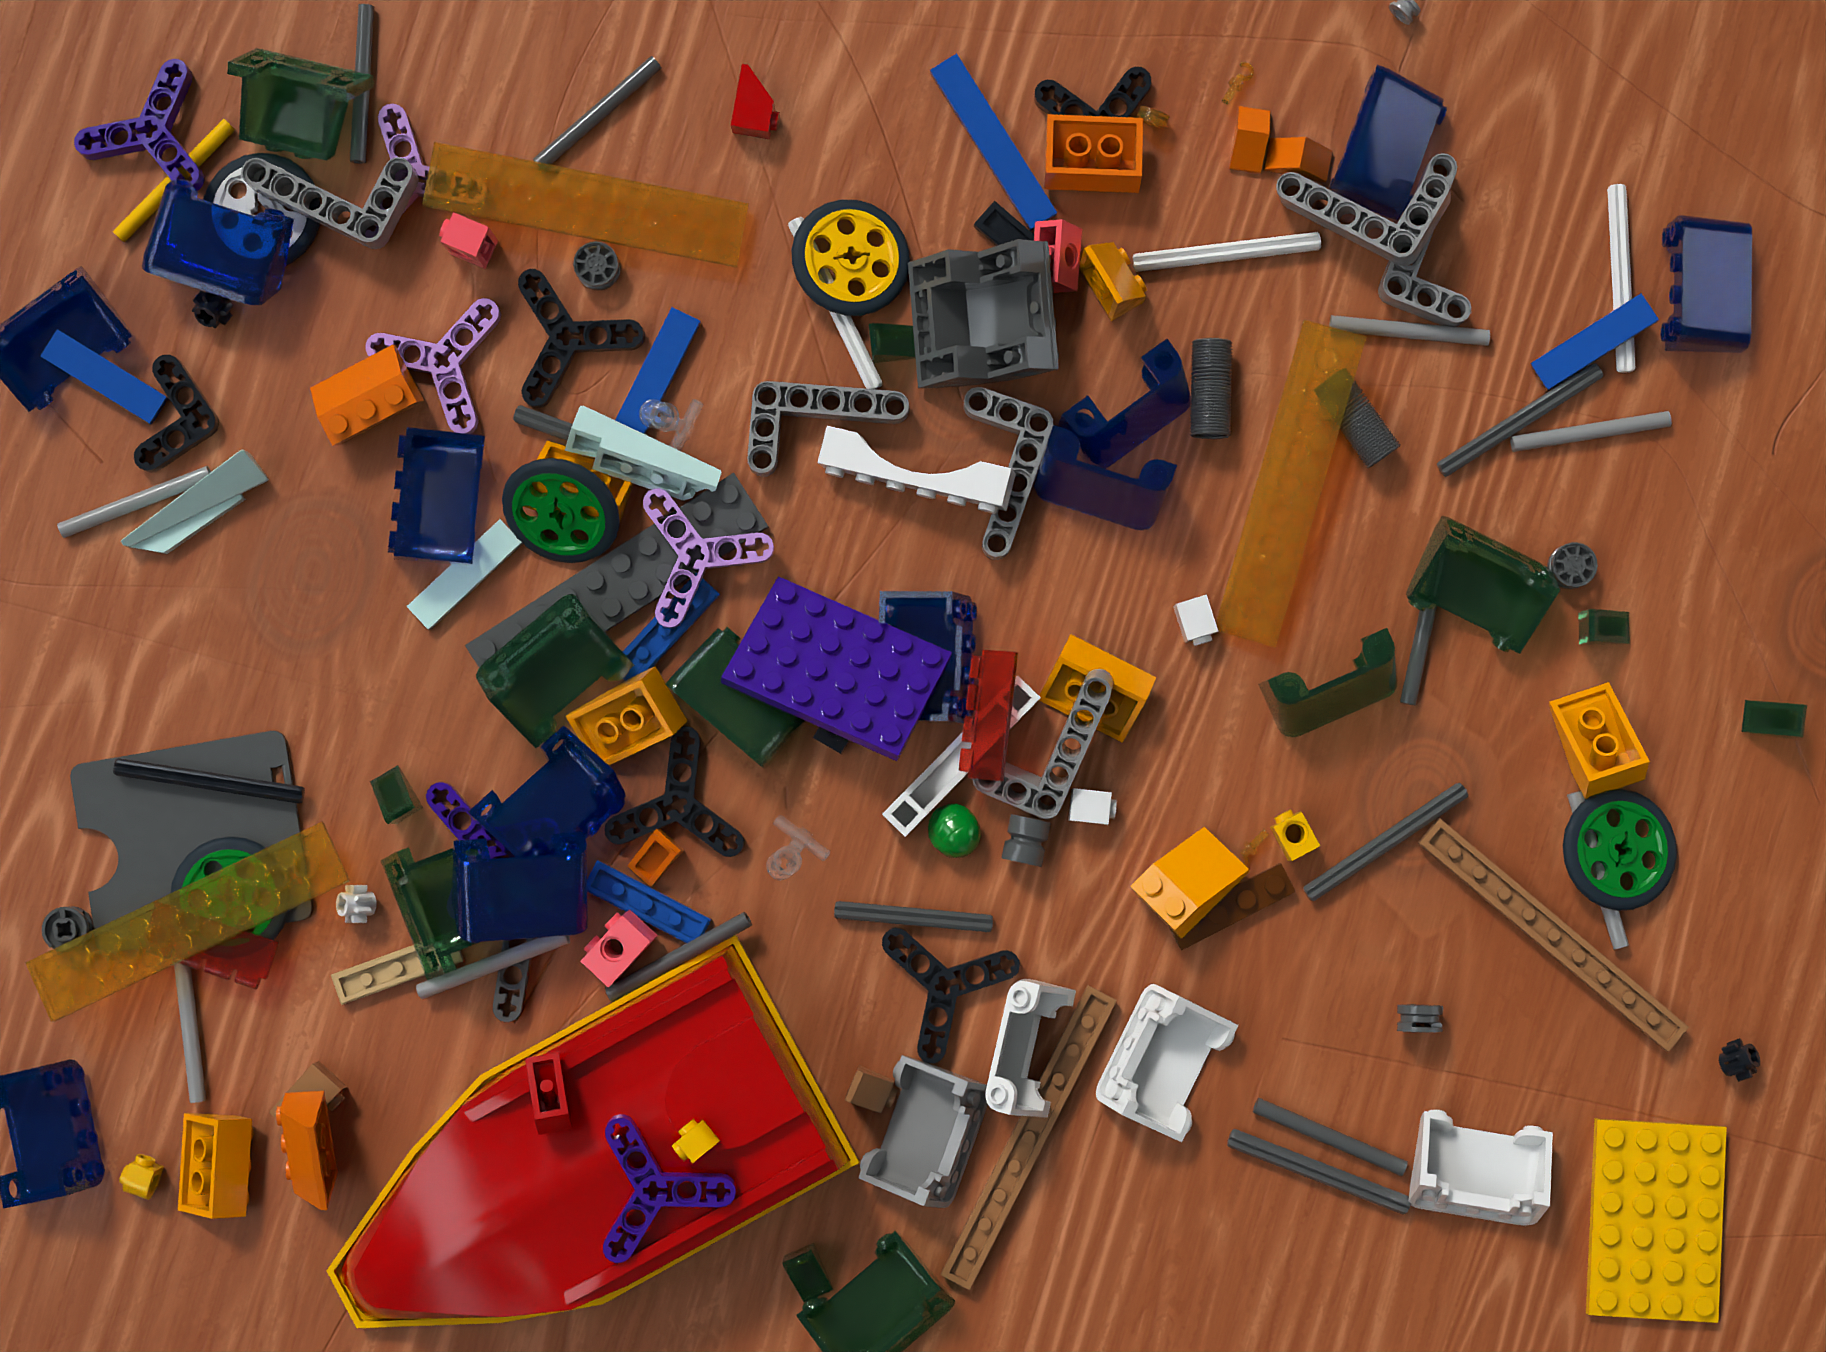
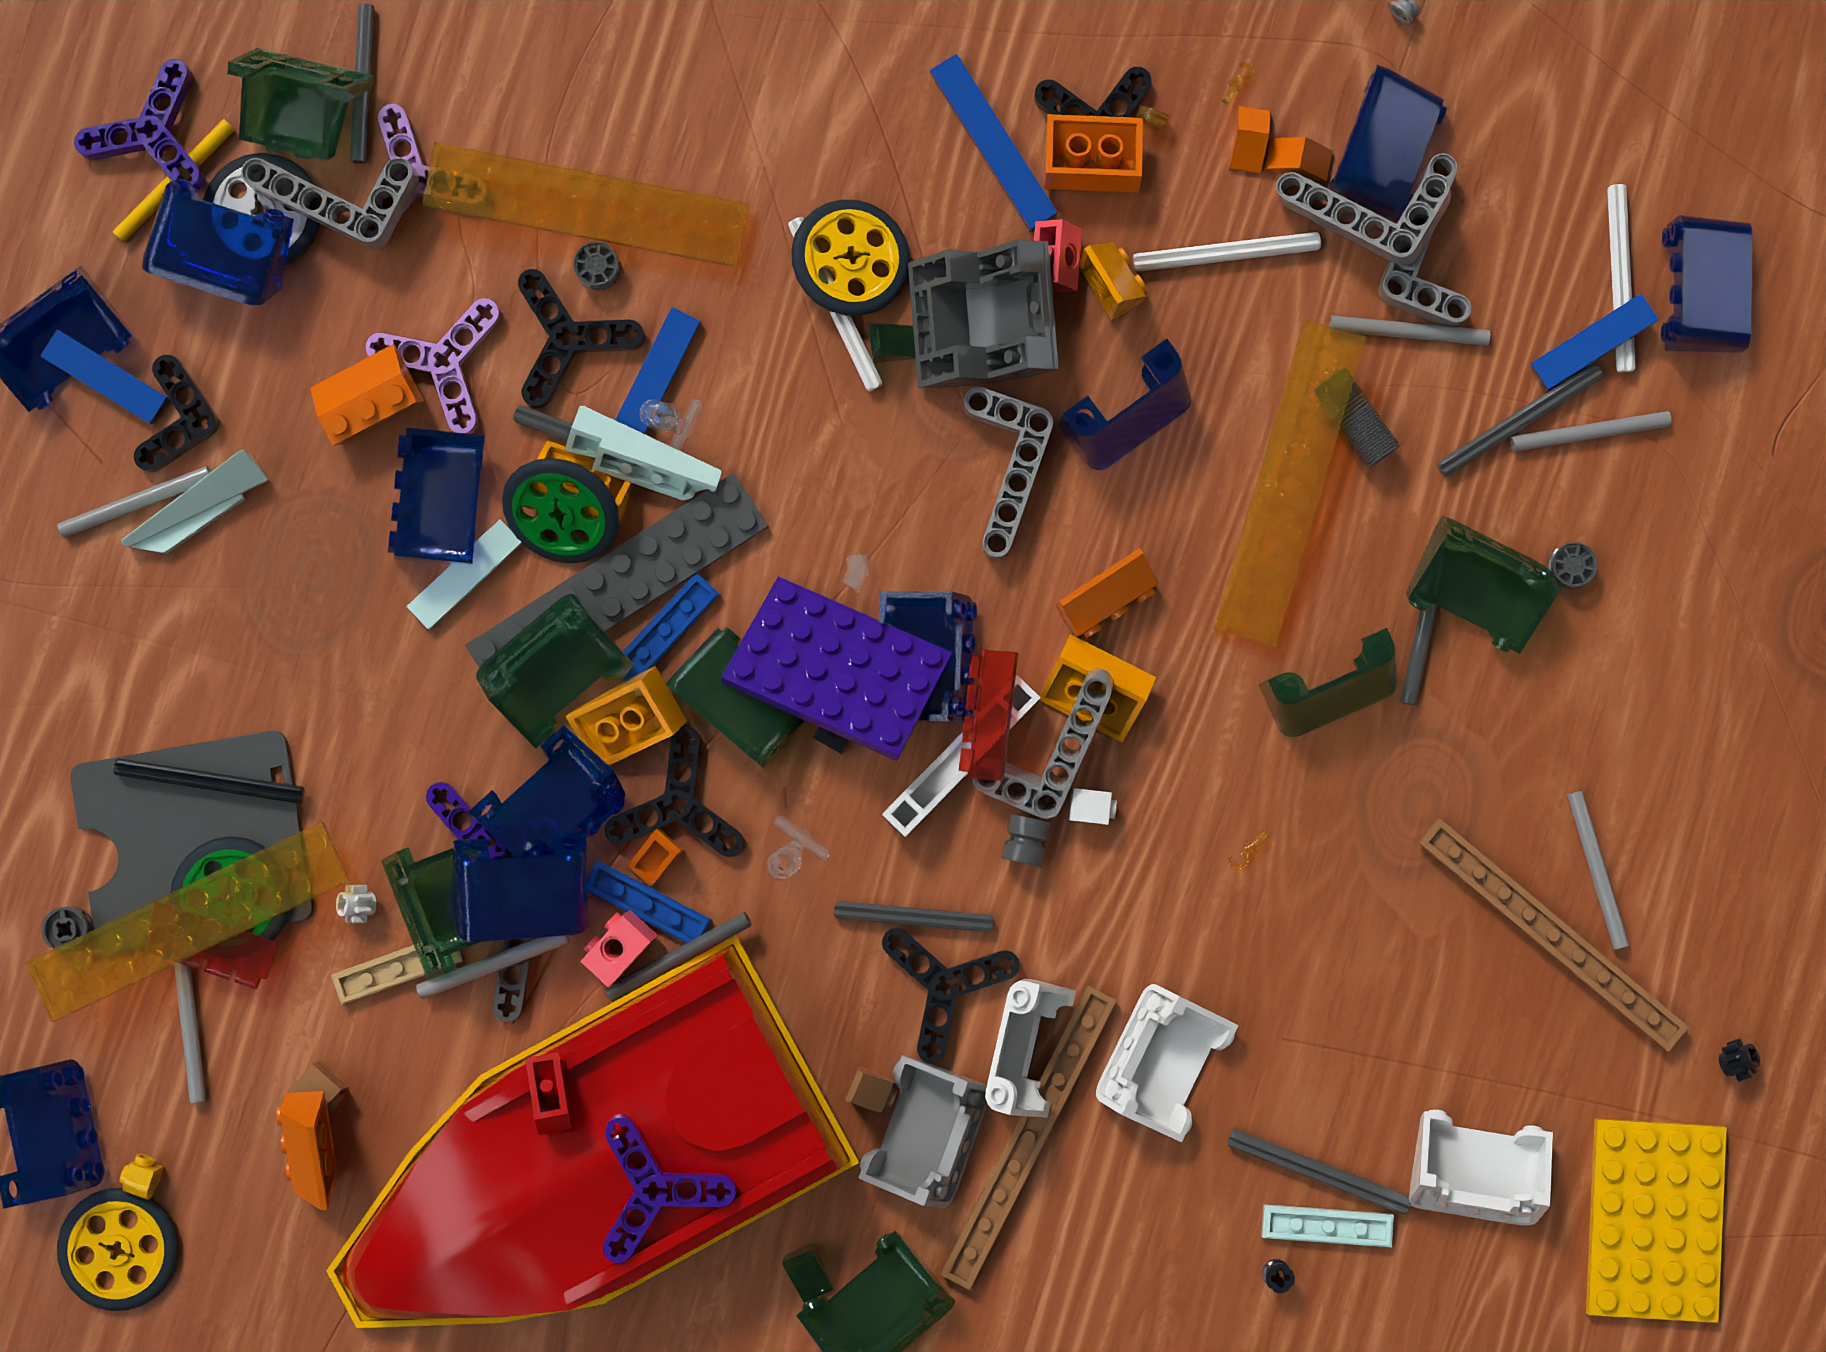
light orange slope [178,1113,253,1219] -> none
black gear [192,287,234,328] -> none
clear green slope [370,765,423,824] -> none
coral brick [439,212,498,269] -> none
dark grey piece [532,56,662,171] -> none
lavender piece [643,488,774,629] -> none
yellow plate [672,1119,720,1163] -> none
red slope [731,64,780,140] -> none
light grey beam [747,381,909,477] -> none
white arch [817,426,1016,514] -> none
green hair [928,804,981,858] -> none
black tile [974,200,1034,246] -> none
clear blue windscreen [1034,425,1177,531] -> none
light orange slope [1130,827,1250,939] -> none
reddish brown plate [1169,863,1296,950] -> none
white brick [1173,594,1218,646] -> none
dark grey piece [1190,338,1233,439] -> none
dark grey piece [1252,1098,1408,1176] -> none
yellow brick [1270,809,1320,861] -> none
dark grey axle [1303,783,1468,901] -> none
dark grey wheel [1397,1004,1443,1032] -> none
light orange slope [1549,682,1650,799] -> none
wedge [1563,789,1677,911] -> none
clear green slope [1578,609,1630,645] -> none
clear green slope [1741,700,1807,739] -> none
none -> wedge [57,1188,179,1311]
none -> clear piece [842,554,869,592]
none -> orange slope [1056,548,1159,639]
none -> light aqua tile [1261,1204,1394,1248]
none -> black bush [1262,1259,1295,1293]

